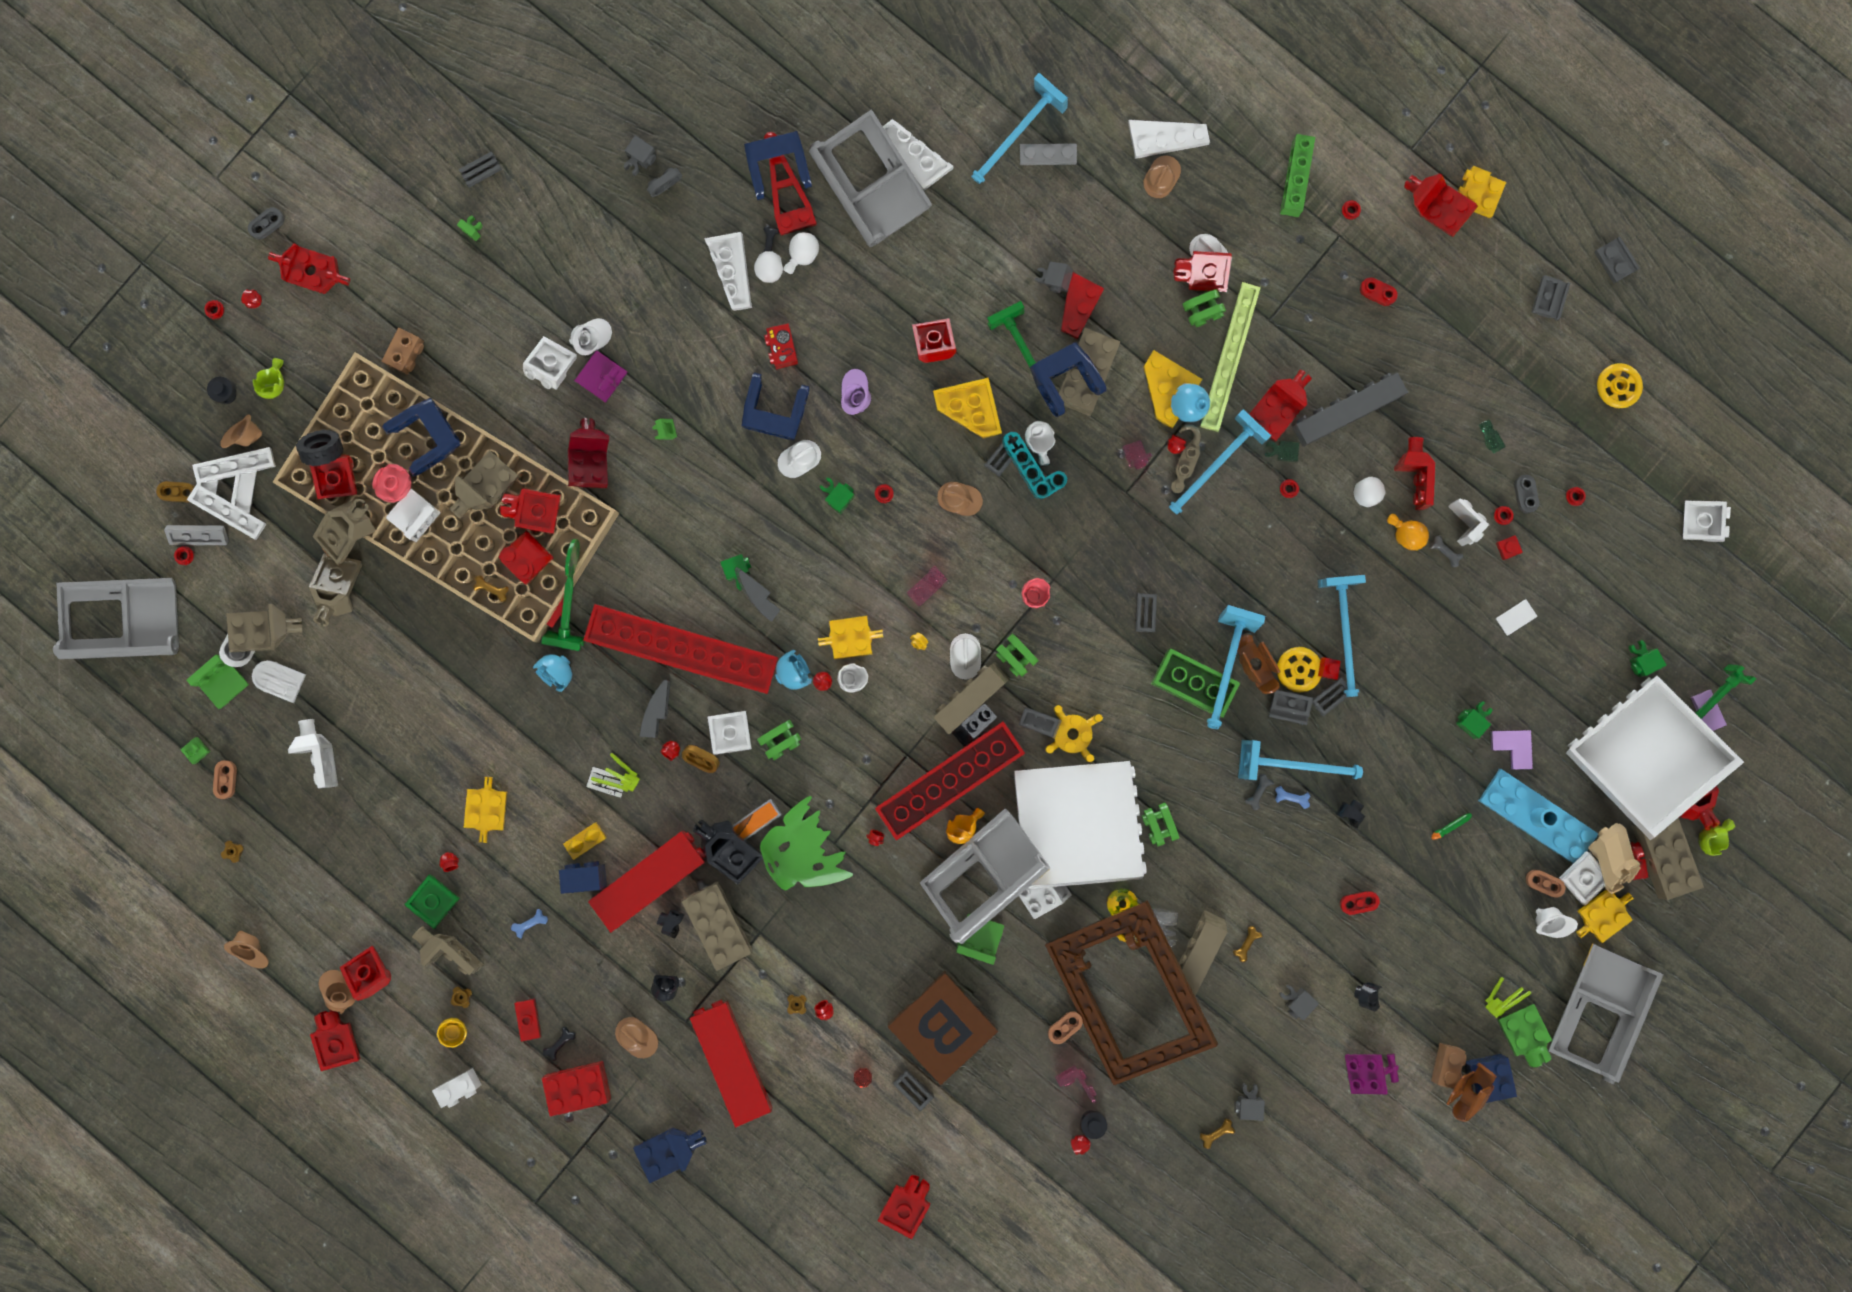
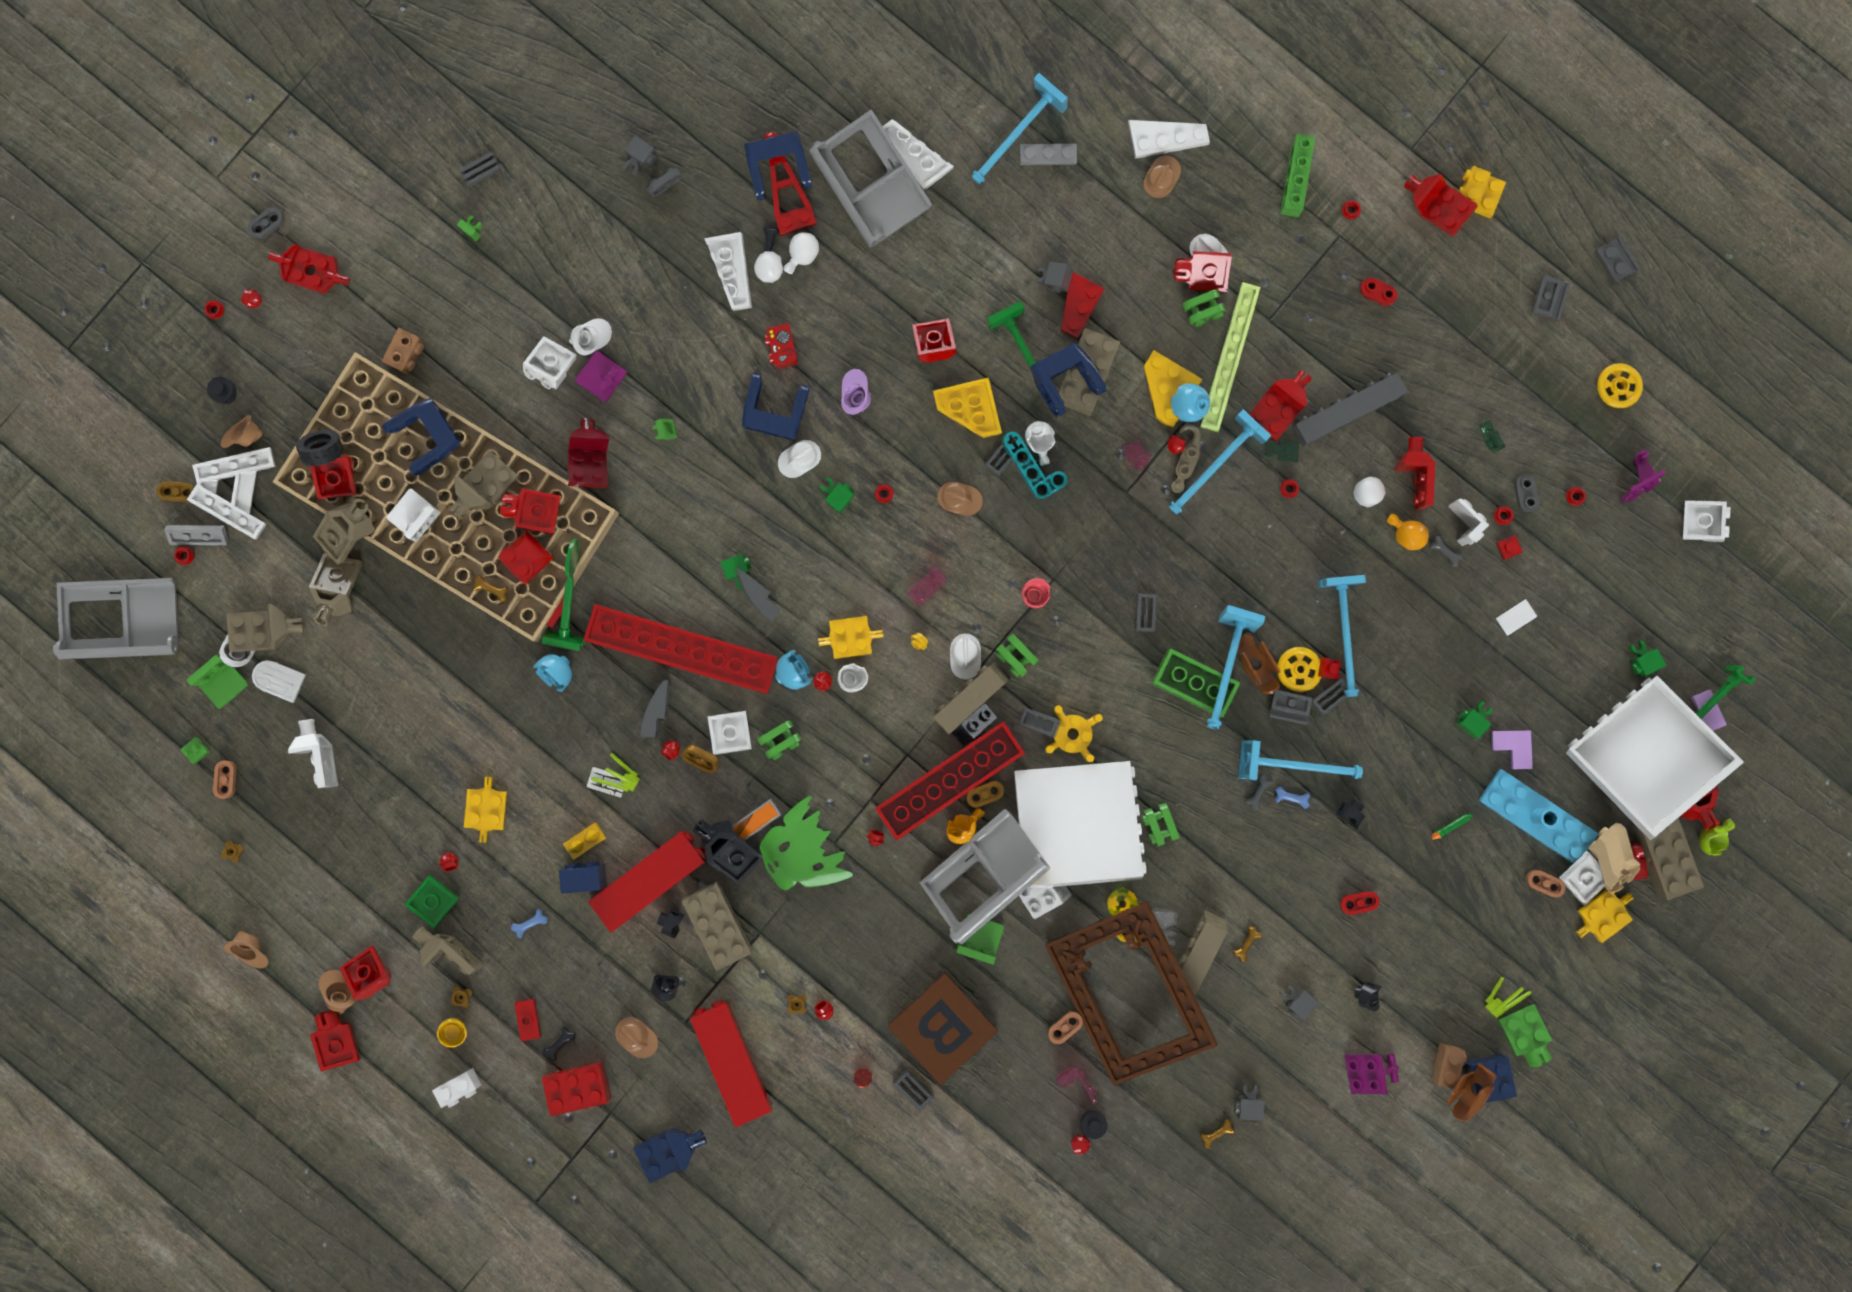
lime hair [253,358,284,399] -> none
coral tile [372,464,412,503] -> none
red plate [878,1175,930,1239] -> none
white piece [1536,907,1578,938] -> none
light grey piece [1548,943,1664,1085] -> none
none -> pearl gold plate [967,781,1004,807]
none -> magenta plate [1619,450,1666,503]

